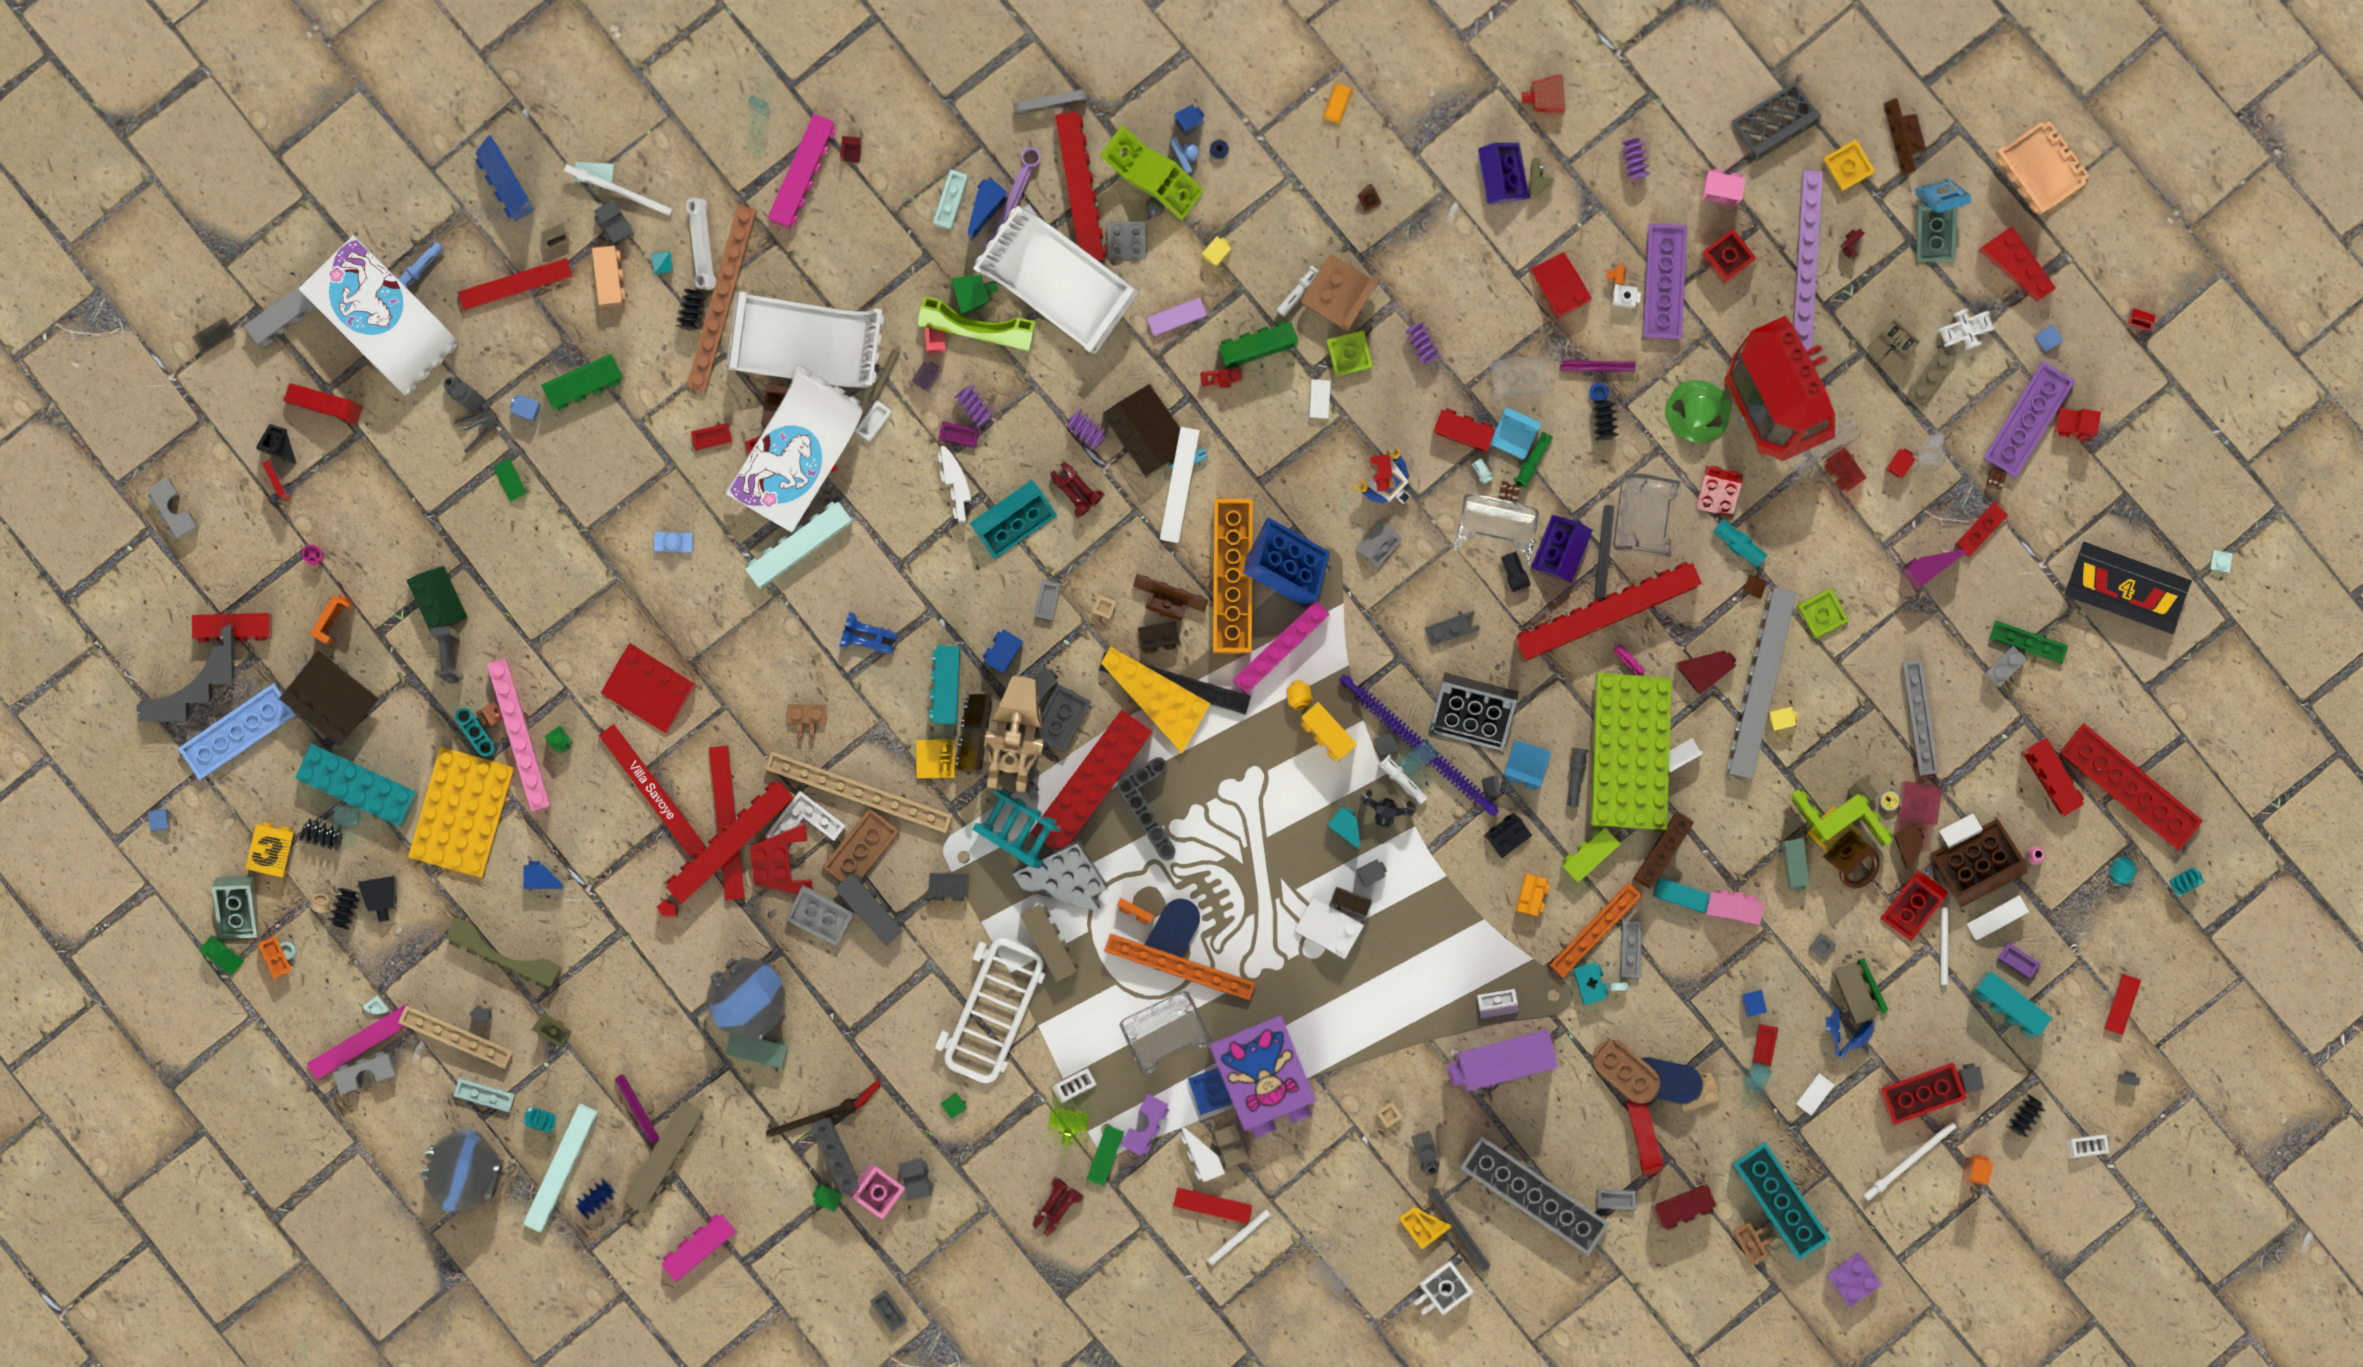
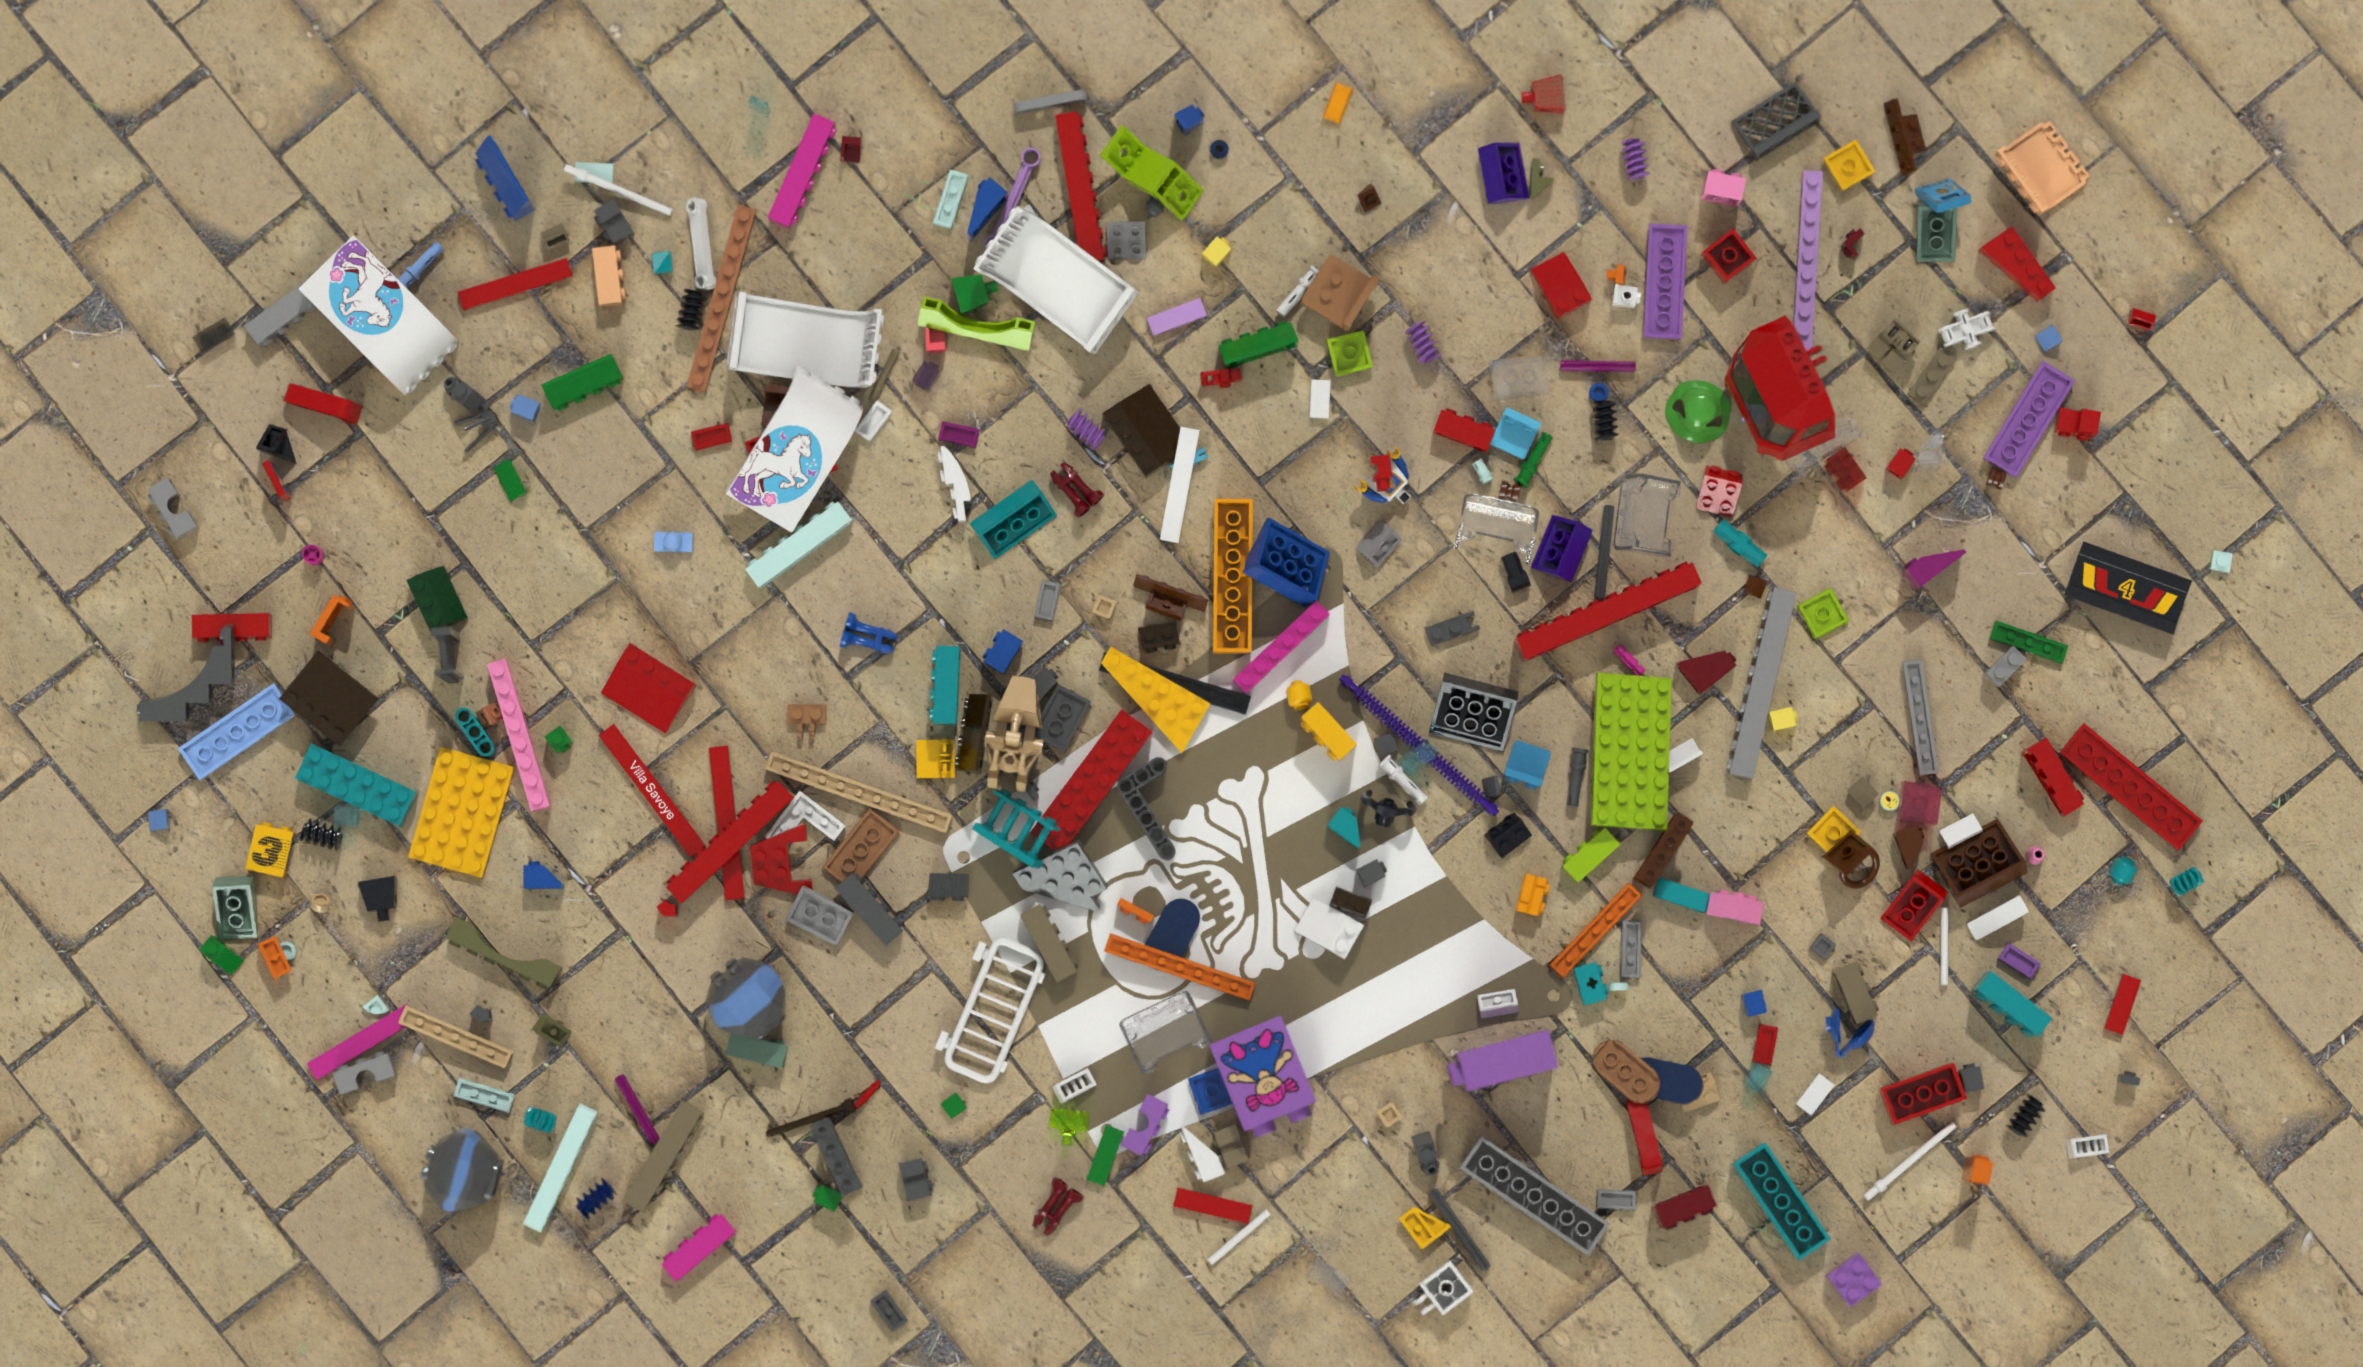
black piece [328,888,361,930] -> none
bright pink brick [848,1163,905,1219] -> none
medium lavender piece [954,385,994,428] -> none
light blue tile [1170,137,1199,175] -> none
medium nougat hinge [1732,1222,1776,1265] -> none
sand green slope [1780,838,1810,891] -> none
lime bracket [1788,789,1893,847] -> none
green bar [1857,958,1888,1013] -> none
red plate [1955,502,2008,557] -> none

